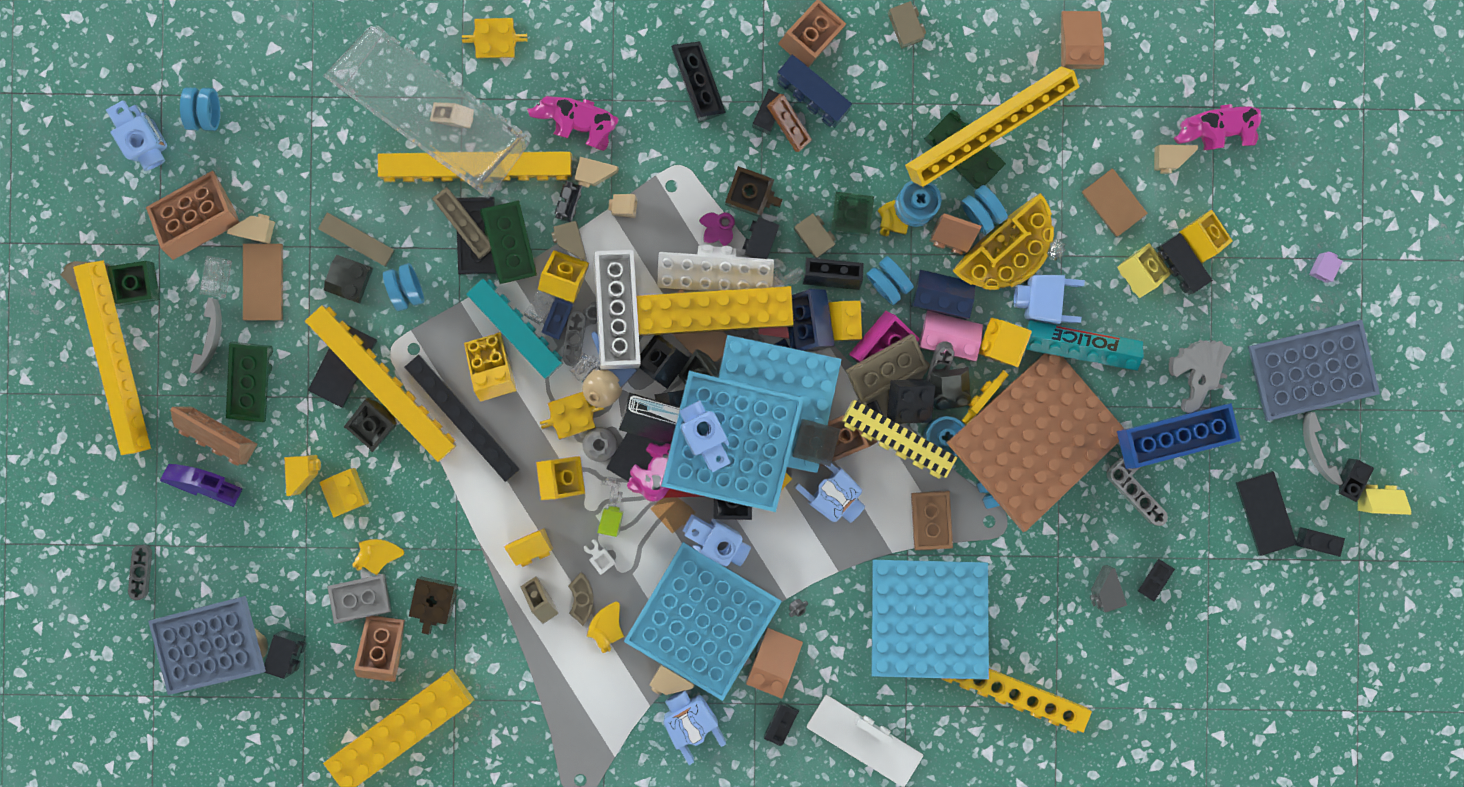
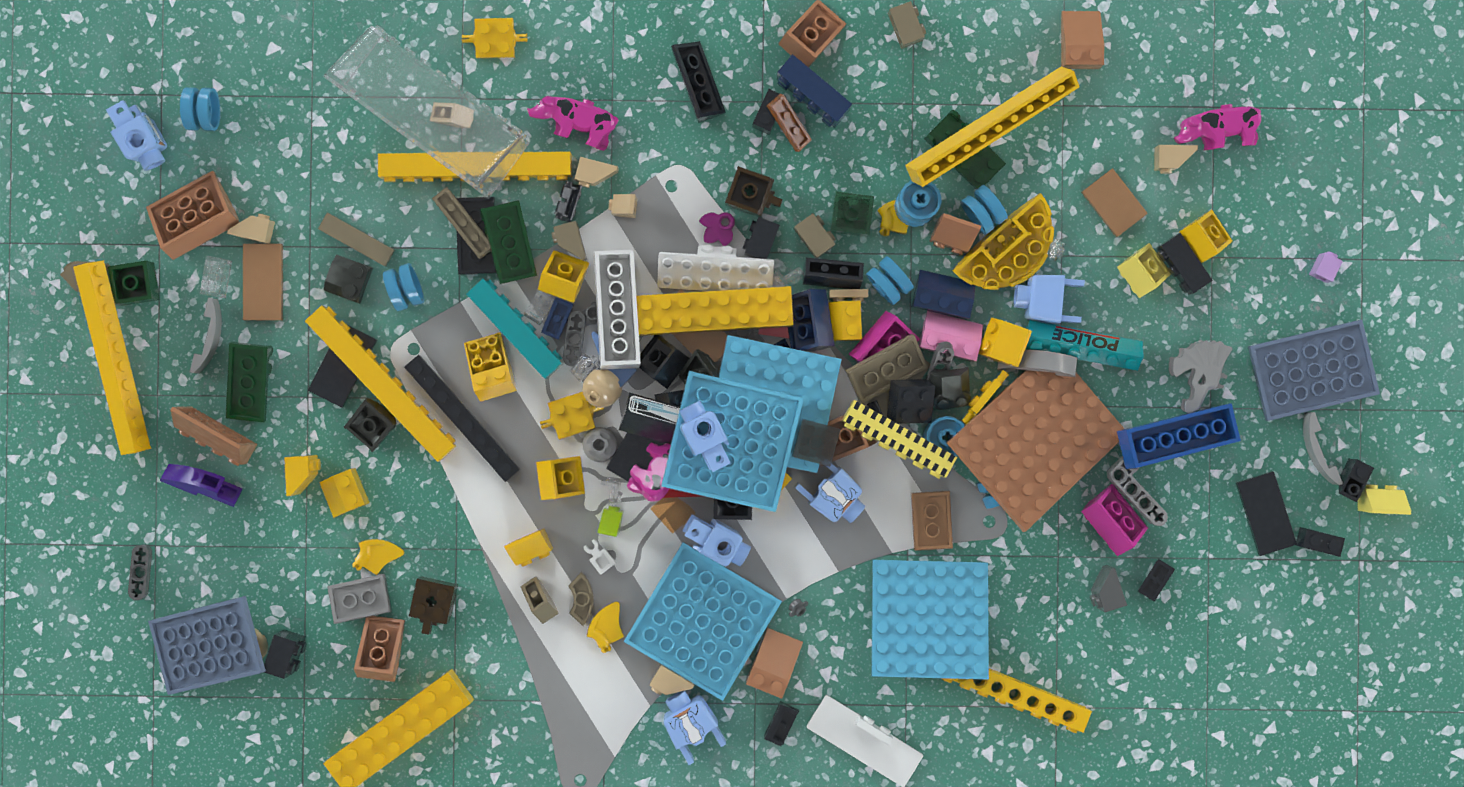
none -> tan plate [829,289,868,302]
none -> light grey slope [997,350,1077,377]
none -> dark pink slope [1081,484,1148,556]

